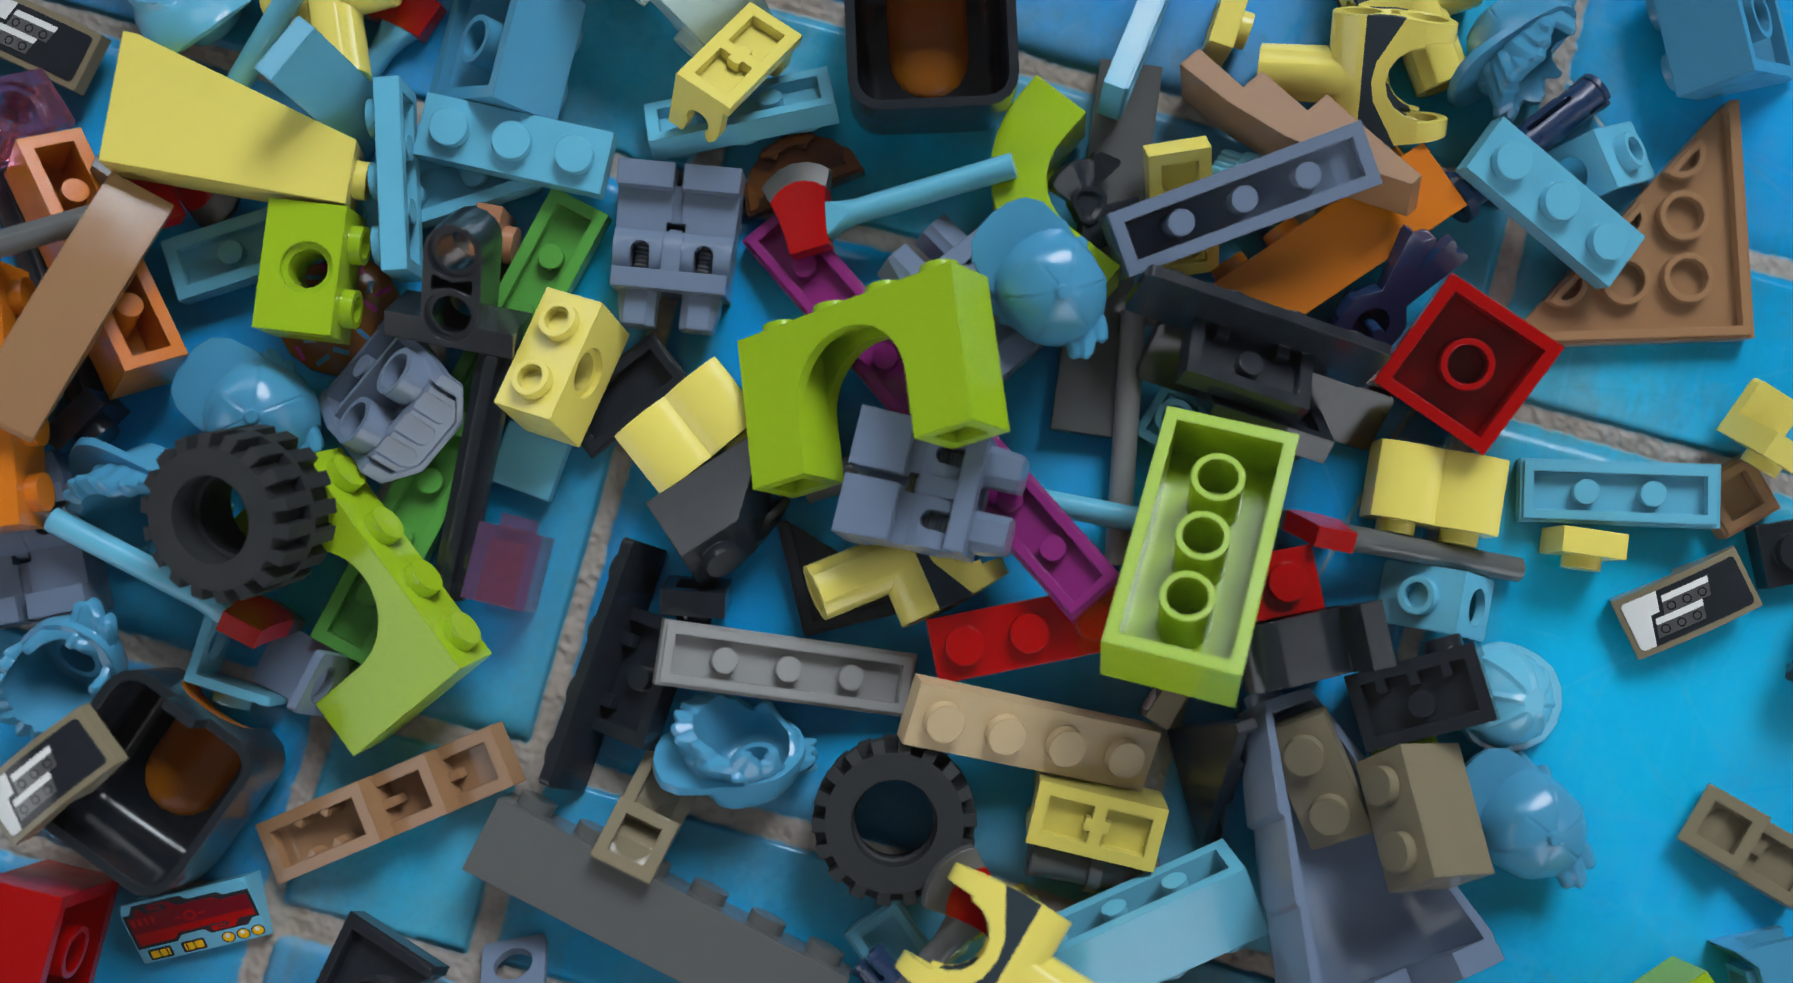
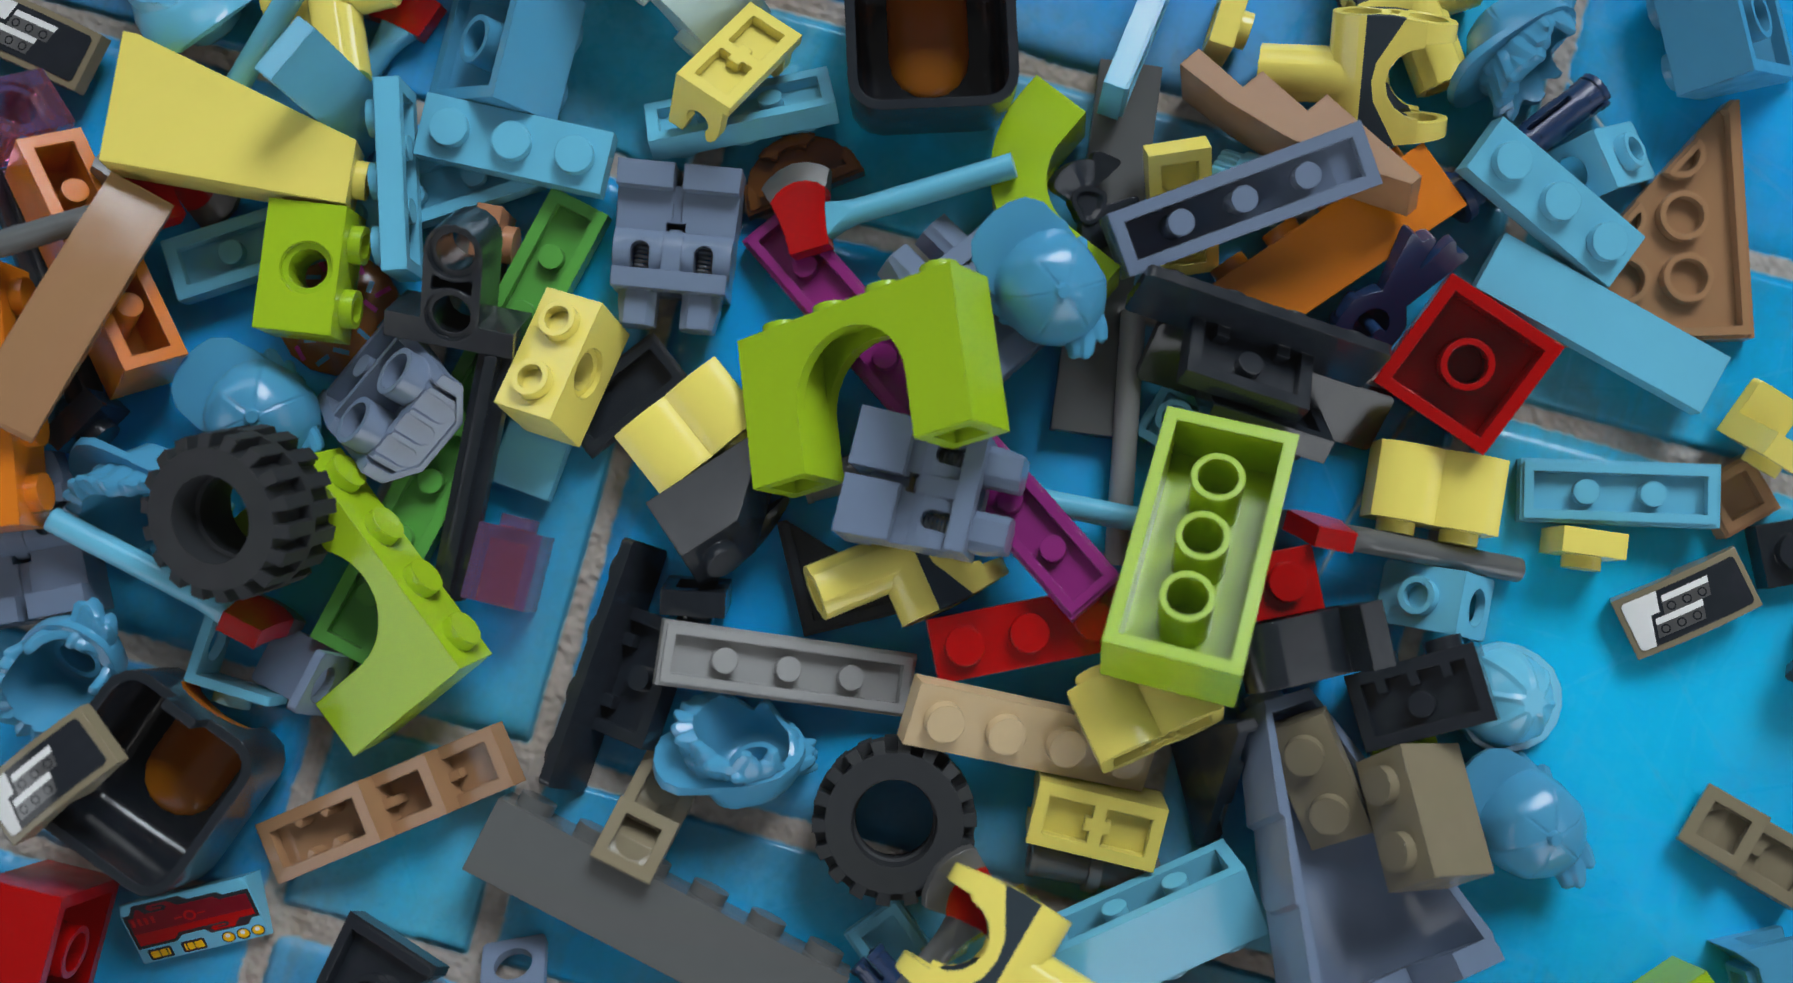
none -> light yellow brick [1067,664,1224,774]
none -> medium azure tile [1472,232,1731,415]

